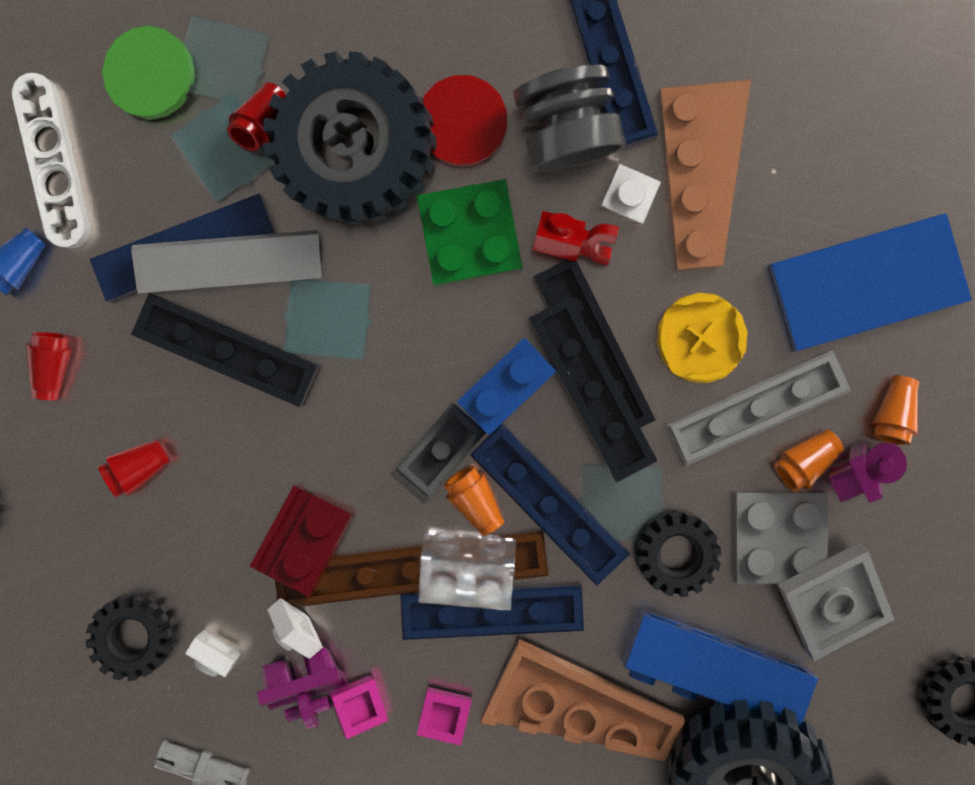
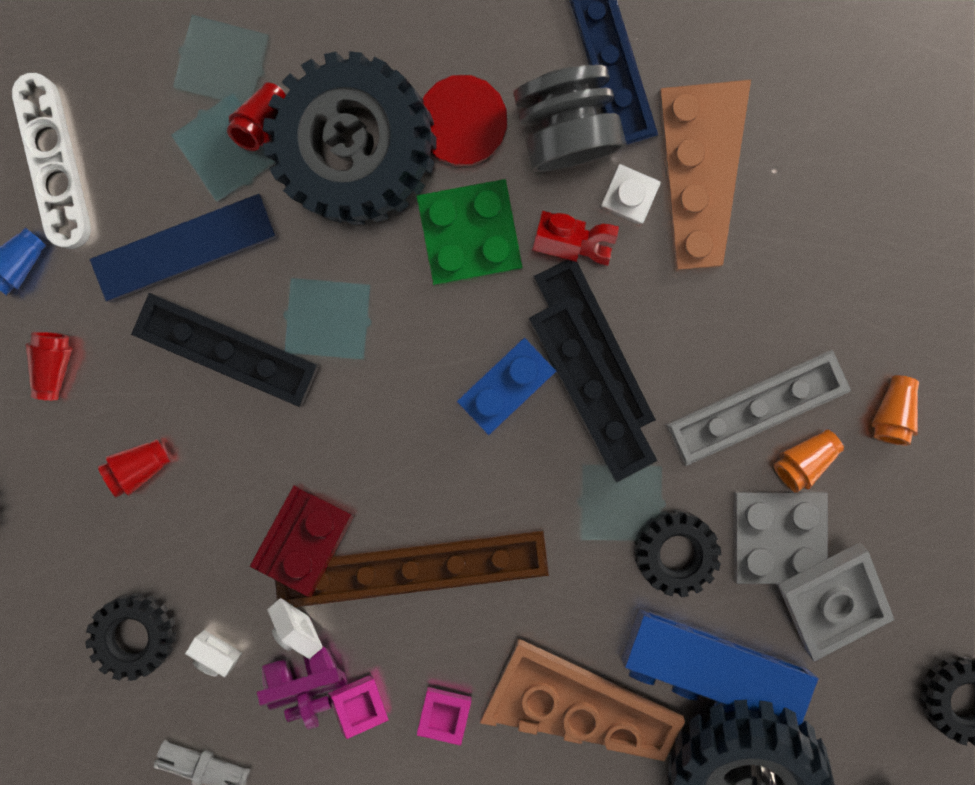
bright green tile [102,25,195,120] -> none
light grey tile [131,230,322,294] -> none
dark grey slope [391,403,486,503] -> none
dark blue tile [400,583,584,640] -> none
clear bracket [419,531,516,610] -> none
orange cone [443,465,504,536] -> none
dark blue tile [470,423,630,586] -> none
yellow tile [655,293,748,383] -> none
blue tile [769,213,972,351] -> none
magenta hips [829,441,907,503] -> none

